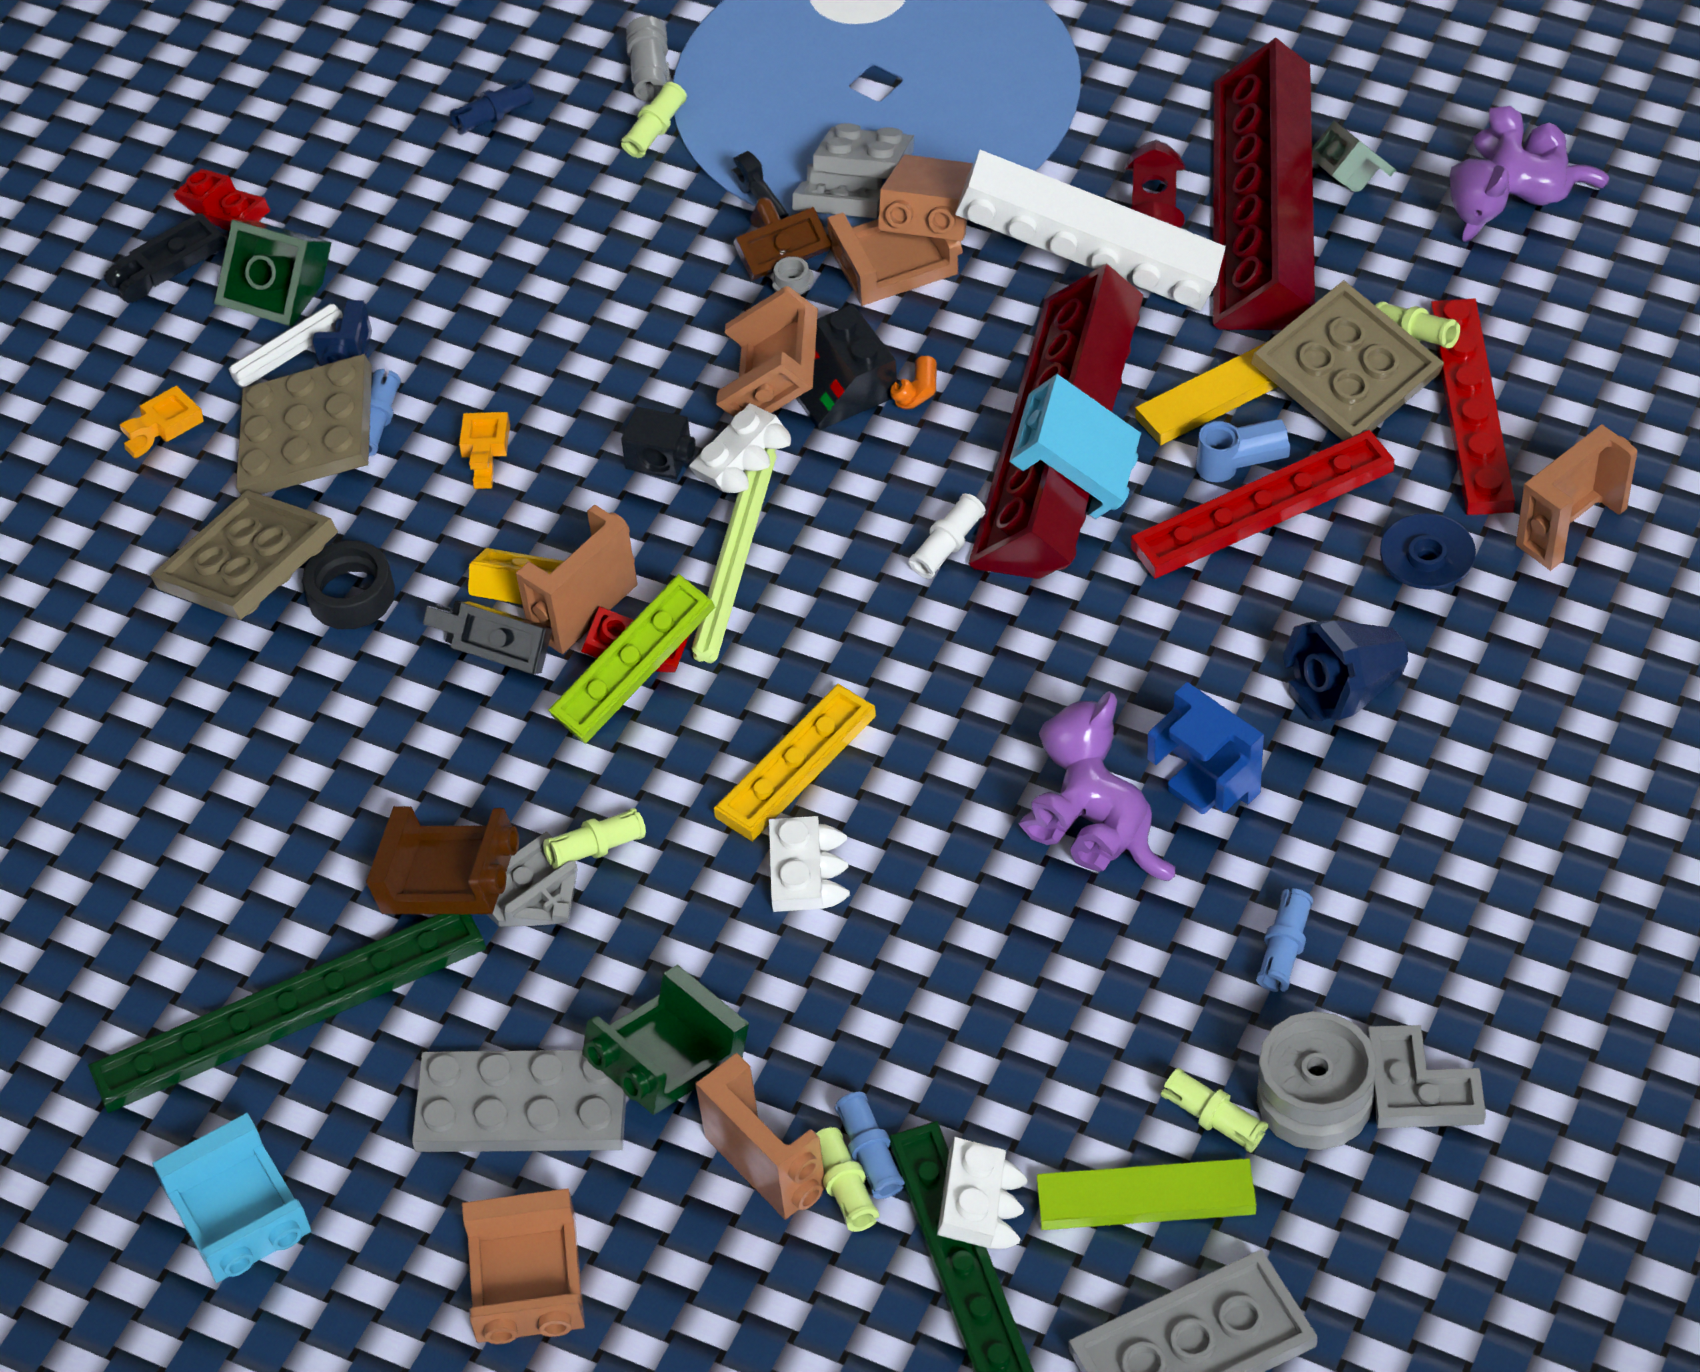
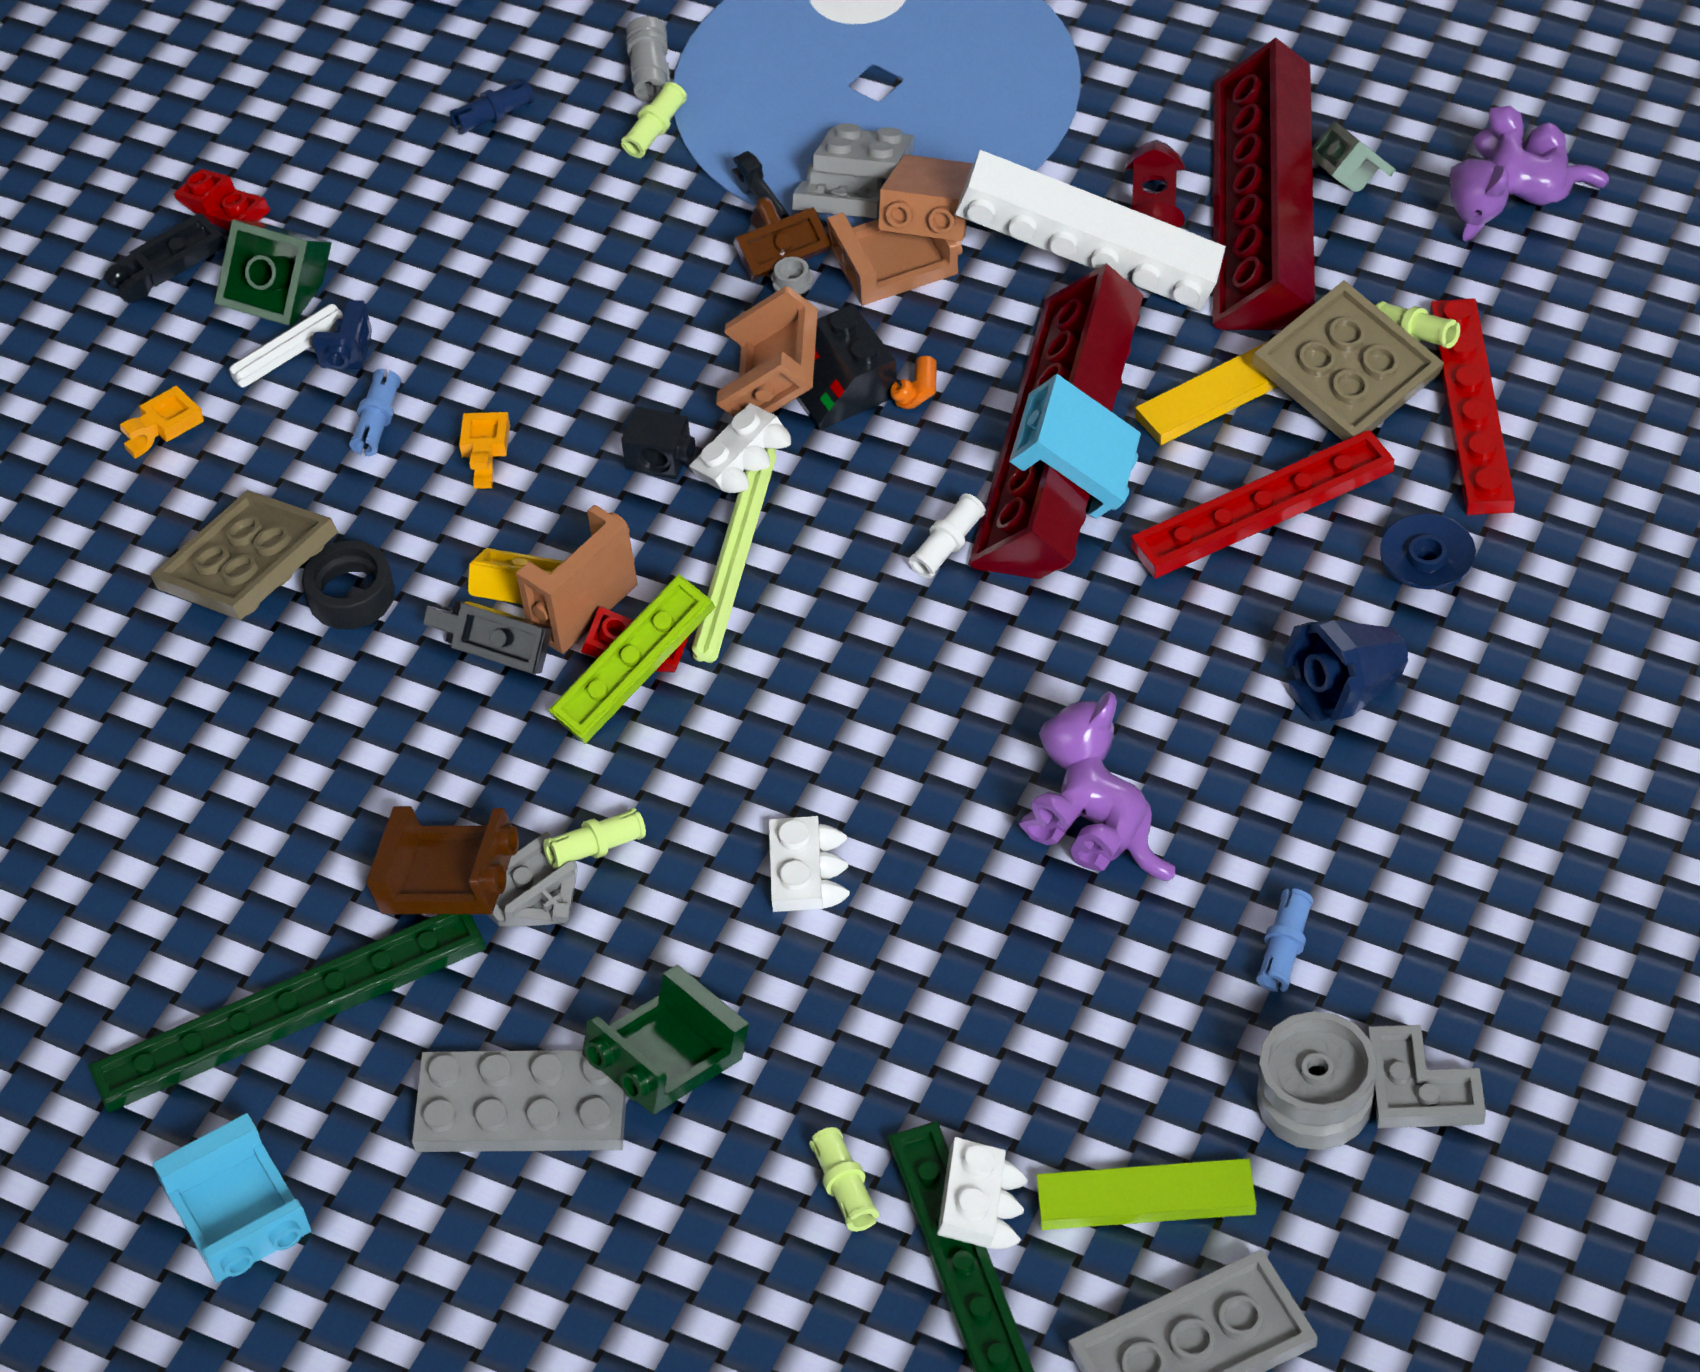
dark tan plate [236,354,372,495] -> none
nougat panel [462,1188,585,1344] -> none
nougat panel [696,1053,825,1220] -> none
yellow tile [714,684,876,842] -> none
medium blue pin [834,1092,905,1199] -> none
blue panel [1147,682,1264,814] -> none
yellowish green pin [1161,1068,1268,1153] -> none
medium blue piece [1196,419,1290,483] -> none
nougat panel [1515,424,1637,571] -> none

